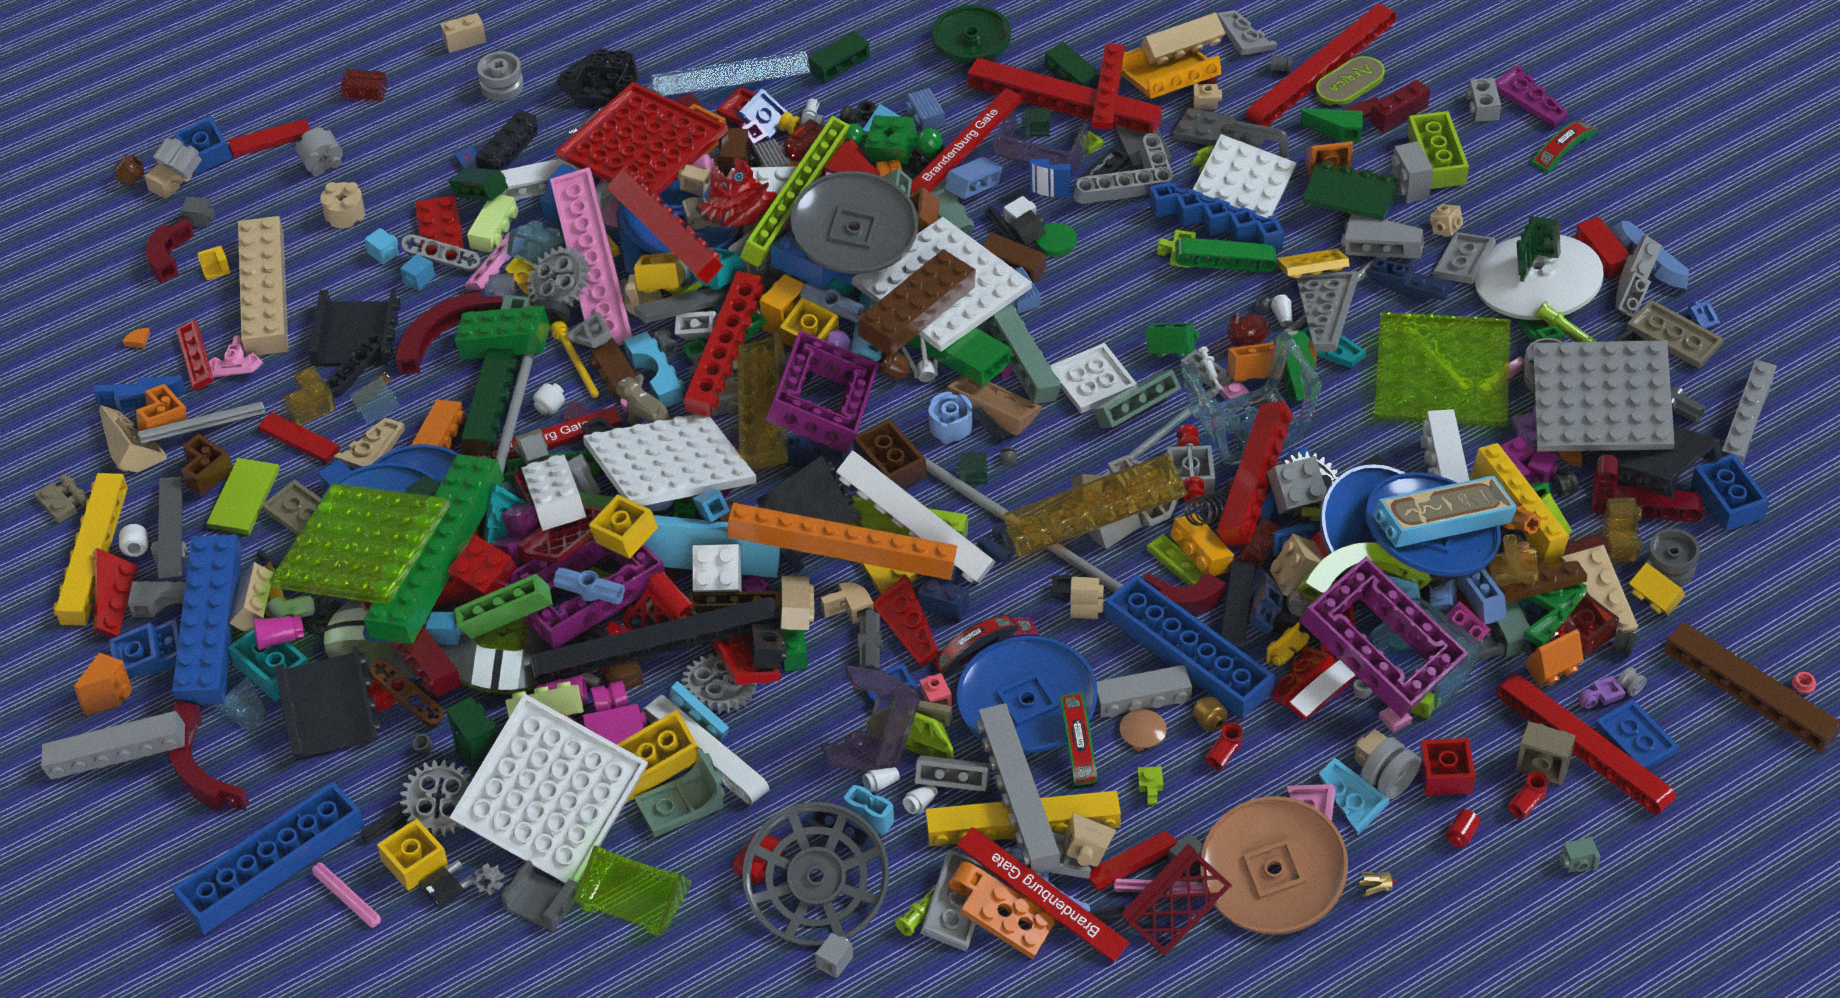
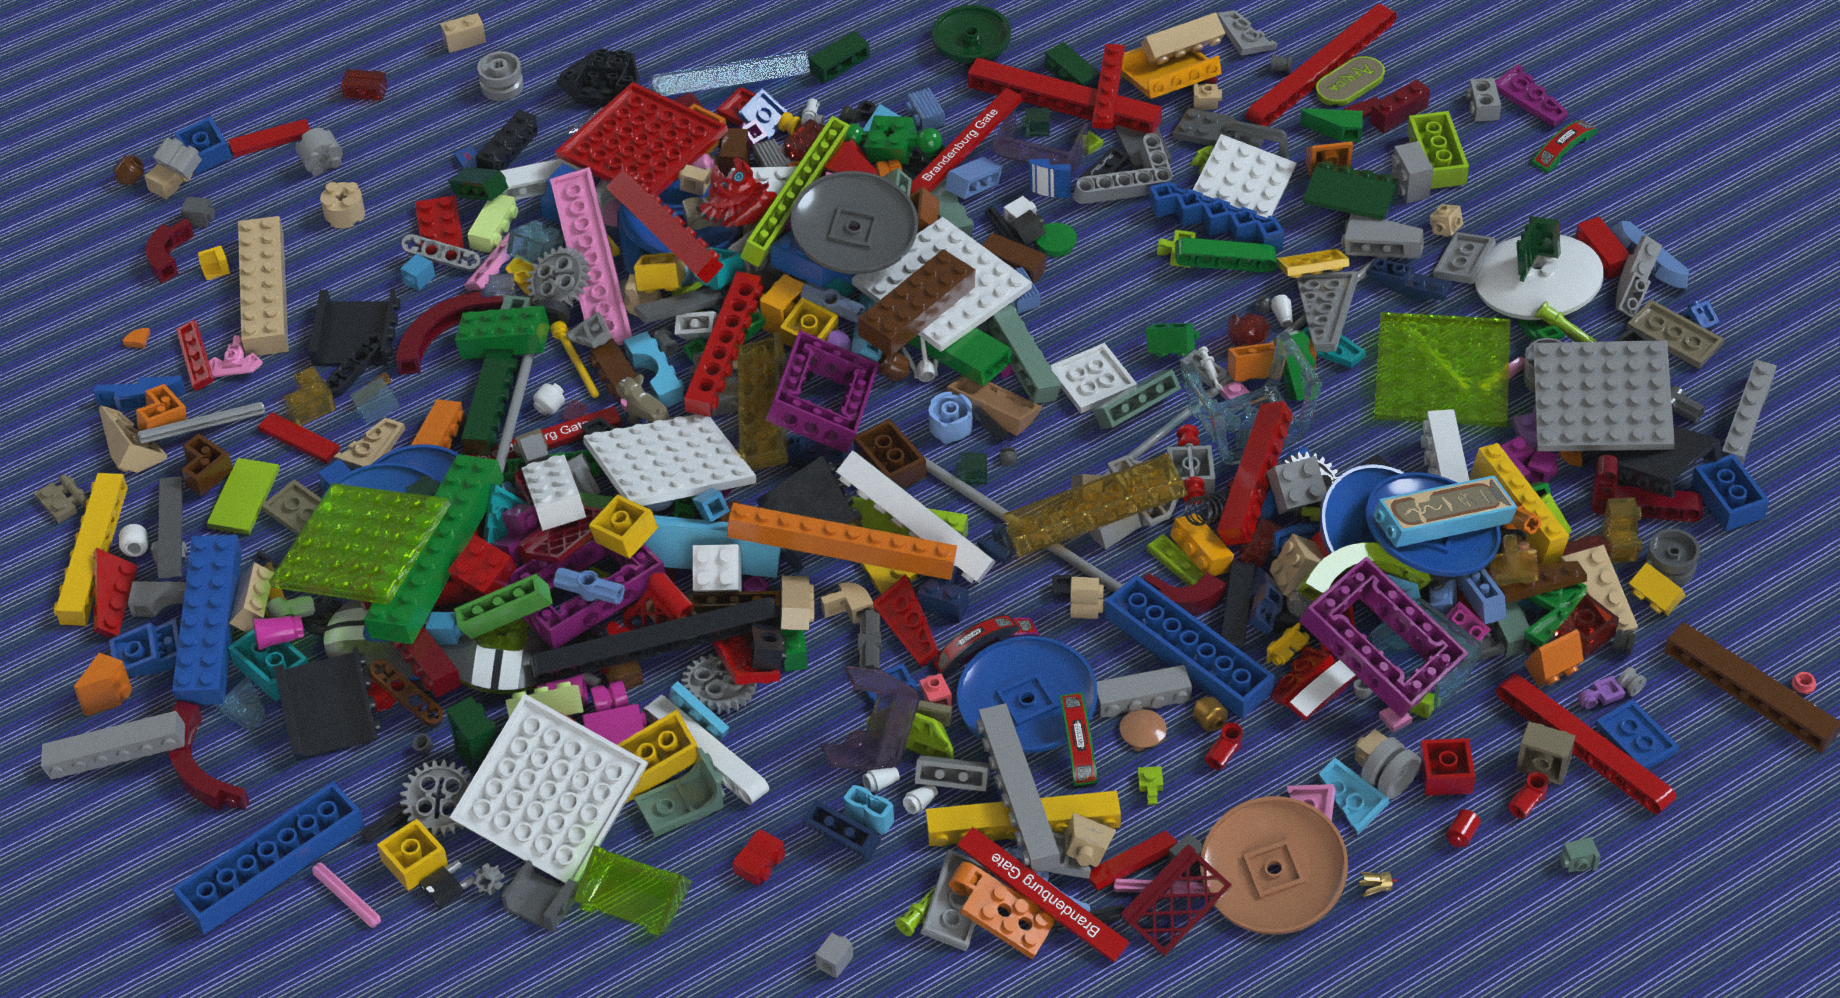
medium azure brick [364,228,399,265] -> none
dark grey dish [742,802,889,947] -> none
pearl dark grey wheel [1552,471,1579,497] -> none

